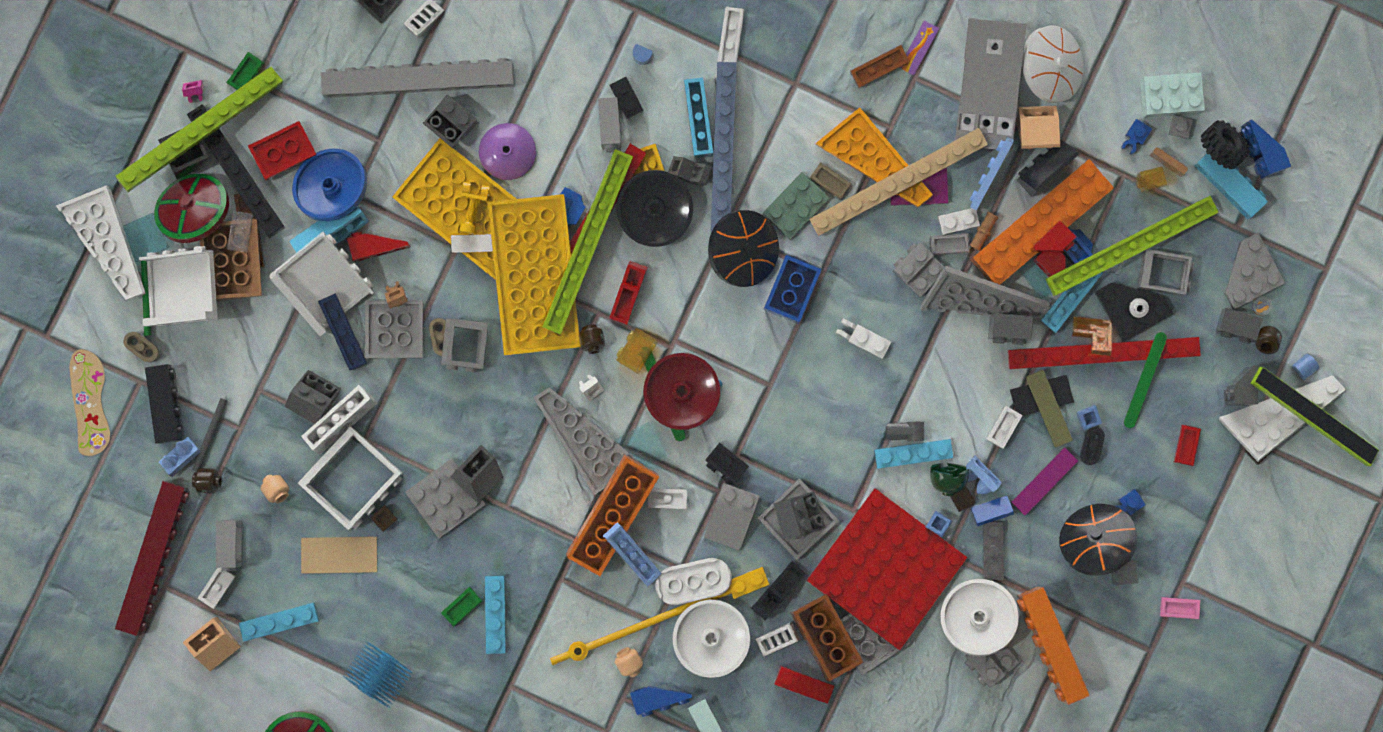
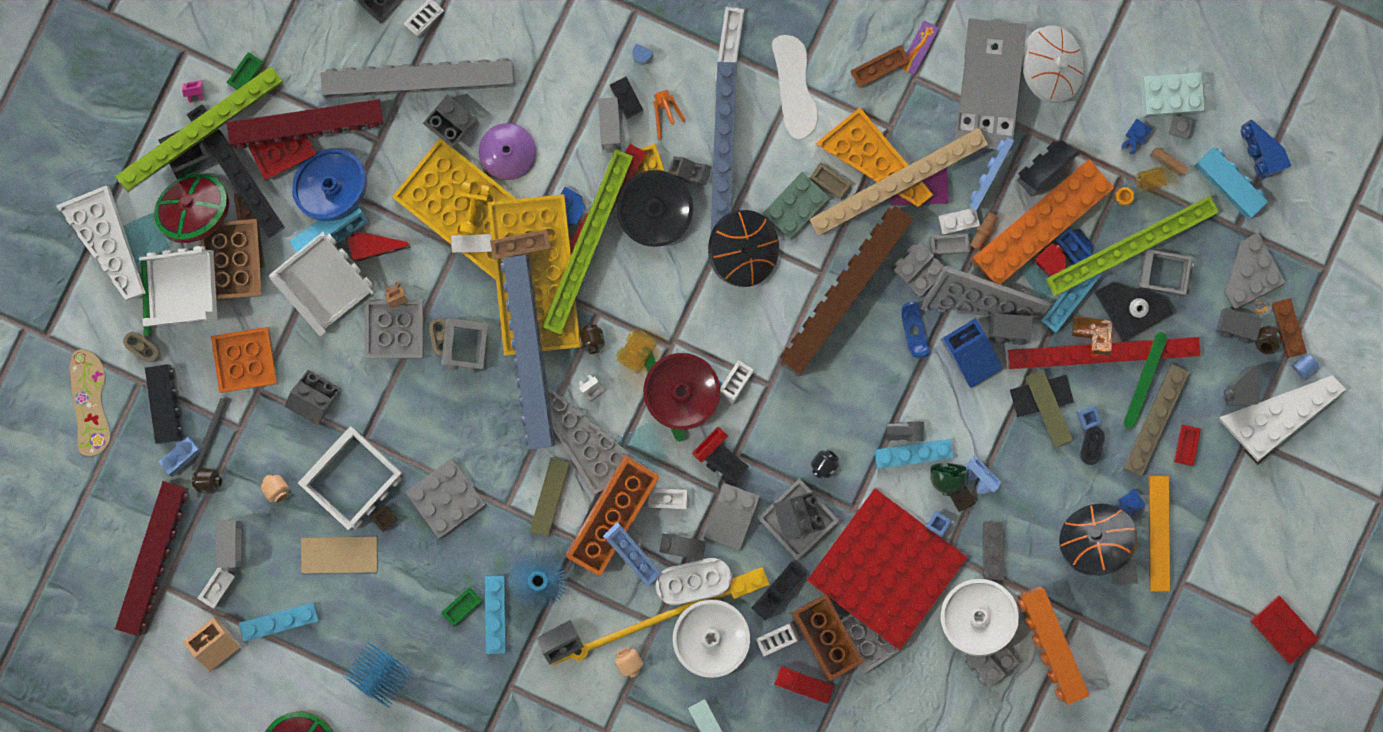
clear plate [227,211,253,253] -> none
white brick [301,385,378,455] -> none
dark blue tile [318,293,368,371] -> none
dark grey slope [450,445,503,503] -> none
red slope [609,261,648,325] -> none
blue slope [630,686,692,717] -> none
medium azure brick [684,77,713,159] -> none
blue brick [763,255,822,324] -> none
white hinge [836,319,891,359] -> none
tile [971,496,1014,526] -> none
white plate [986,406,1023,449] -> none
magenta tile [1011,447,1078,516] -> none
light nougat slope [1017,106,1060,149] -> none
red slope [1030,221,1076,252] -> none
bright pink tile [1160,597,1201,619] -> none
black tyre [1200,120,1250,170] -> none
black tile [1251,367,1379,466] -> none
none -> orange plate [211,327,278,393]
none -> dark red brick [226,99,384,150]
none -> medium nougat plate [490,229,551,260]
none -> sand blue brick [501,254,555,450]
none -> dark azure piece [509,552,567,610]
none -> olive tile [529,458,570,537]
none -> dark grey brick [536,620,584,665]
none -> orange plant [653,90,686,140]
none -> dark grey brick [659,533,706,560]
none -> red tile [692,427,728,463]
none -> white slope [720,360,754,404]
none -> white sticker [772,35,817,140]
none -> reddish brown brick [779,206,913,377]
none -> black head [811,450,839,478]
none -> blue piece [901,302,930,358]
none -> blue slope [940,318,1003,388]
none -> light orange tile [1115,187,1134,206]
none -> dark tan plate [1123,364,1189,476]
none -> light orange tile [1149,476,1170,591]
none -> red plate [1250,595,1319,665]
none -> dark orange plate [1271,298,1307,358]

